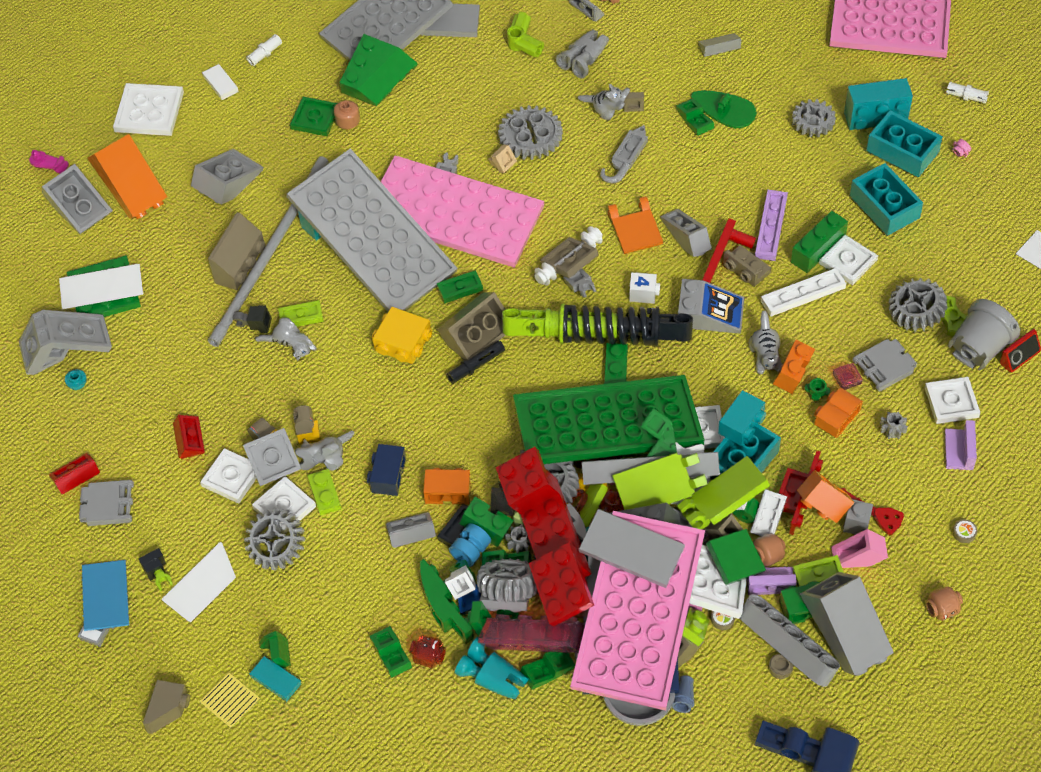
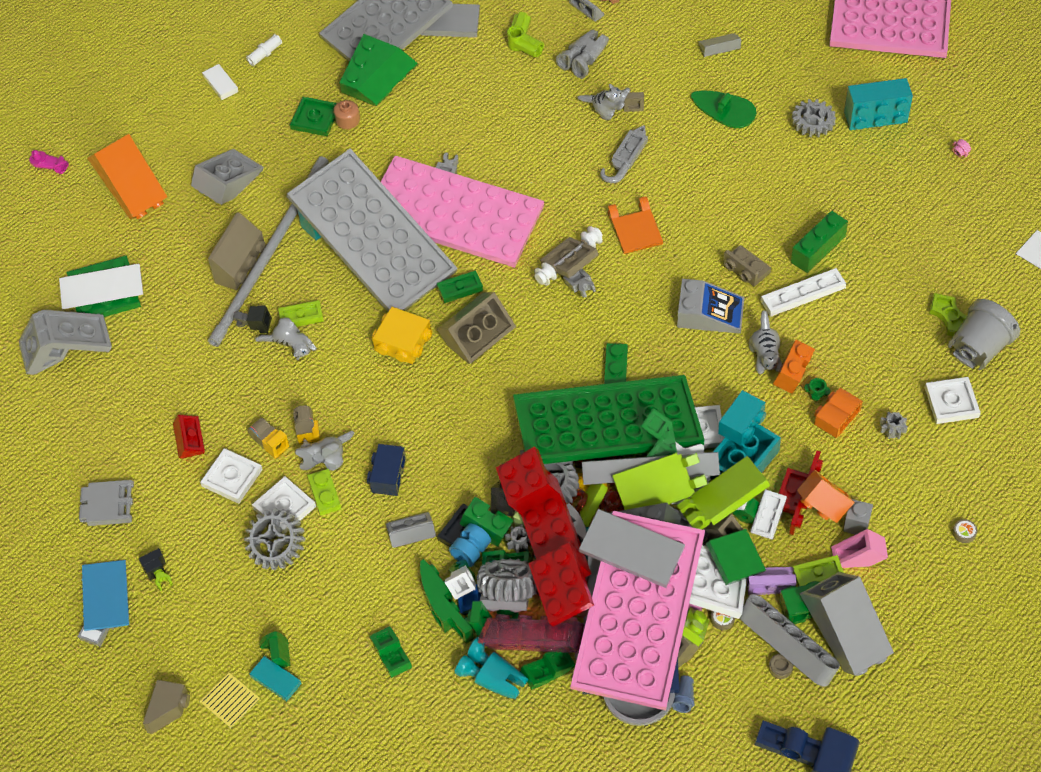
light grey slope [42,164,113,234] -> none
red slope [49,453,100,494] -> none
teal plate [65,369,87,390] -> none
white plate [113,83,184,136] -> none
white sticker [162,542,236,622] -> none
light grey plate [243,428,301,486] -> none
clear red head [409,634,446,669] -> none
orange brick [423,468,471,504] -> none
black pin [446,341,505,384] -> none
tan tile [488,144,517,173] -> none
light grey gear [498,105,563,160] -> none
black piece [502,304,693,347] -> none
white brick [629,272,660,304] -> none
light grey slope [660,209,712,257] -> none
green slope [676,99,715,136] -> none
red piece [702,218,756,283] -> none
nougat head [753,533,786,567] -> none
lavender plate [755,190,788,261] -> none
white tile [819,235,878,285] -> none
clear pink plate [833,363,863,390] -> none
red piece [841,488,904,536] -> none
teal brick [850,163,923,236] -> none
light grey plate [852,339,917,392] -> none
teal brick [866,110,943,177] -> none
light grey gear [889,277,947,332] -> none
nougat head [926,586,963,621] -> none
lavender panel [945,420,977,470] -> none
white pin [946,82,989,104] -> none
slope [1000,329,1041,373] -> none

